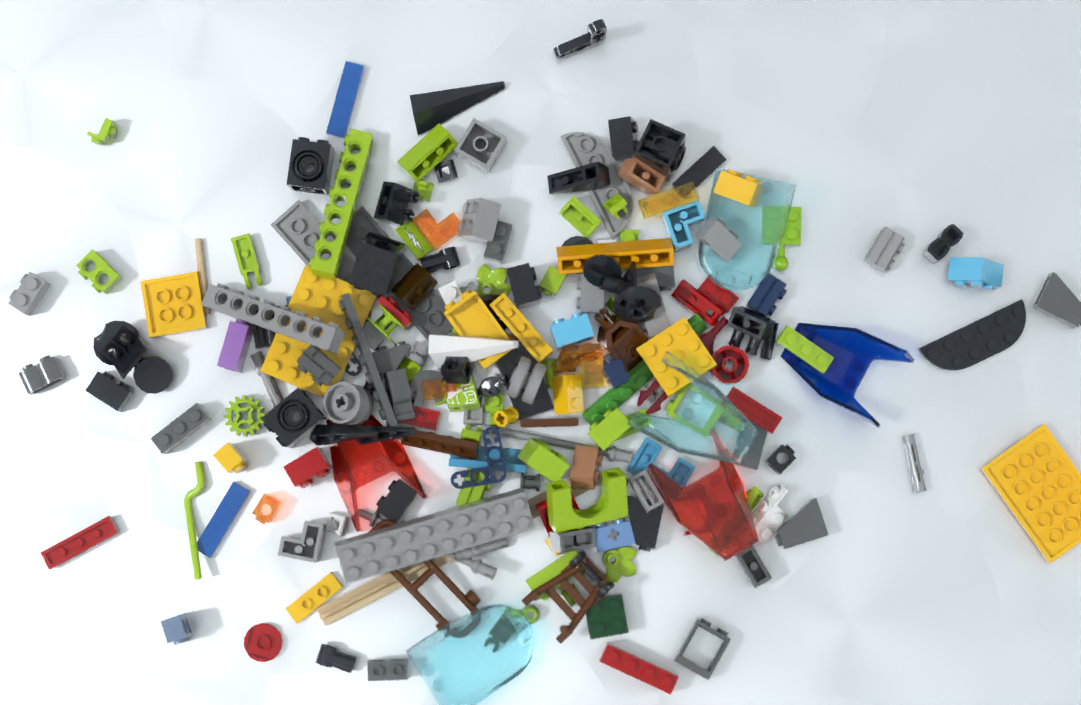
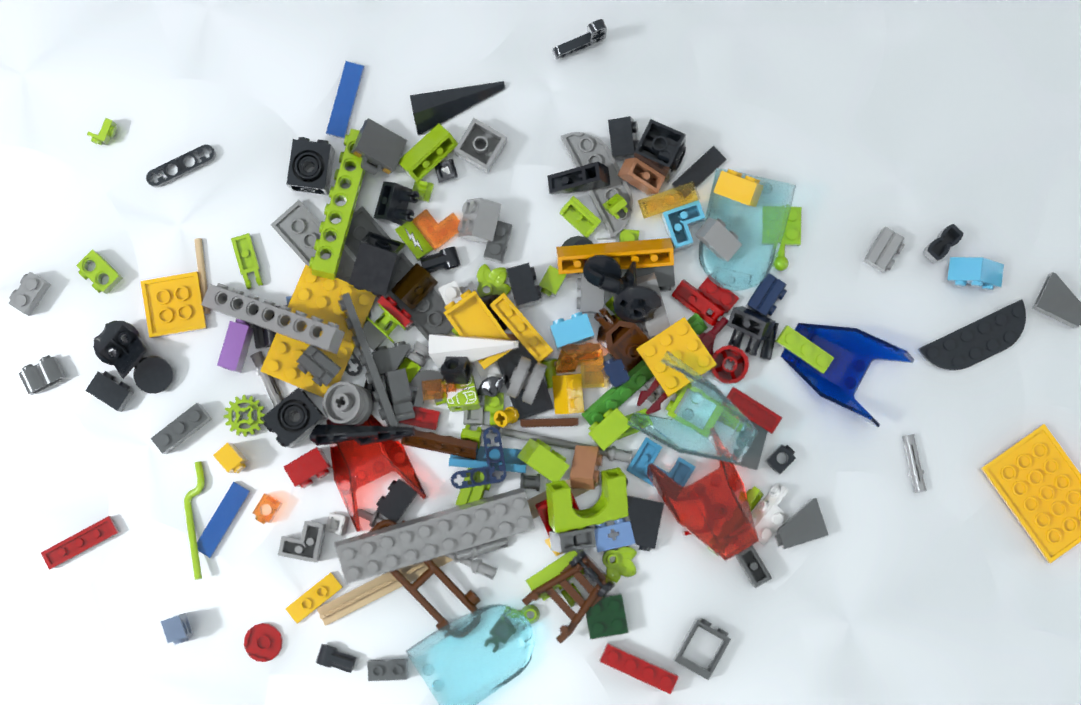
light grey tile [628,470,665,513] -> none
none -> black beam [146,144,216,188]
none -> dark grey piece [351,118,407,175]

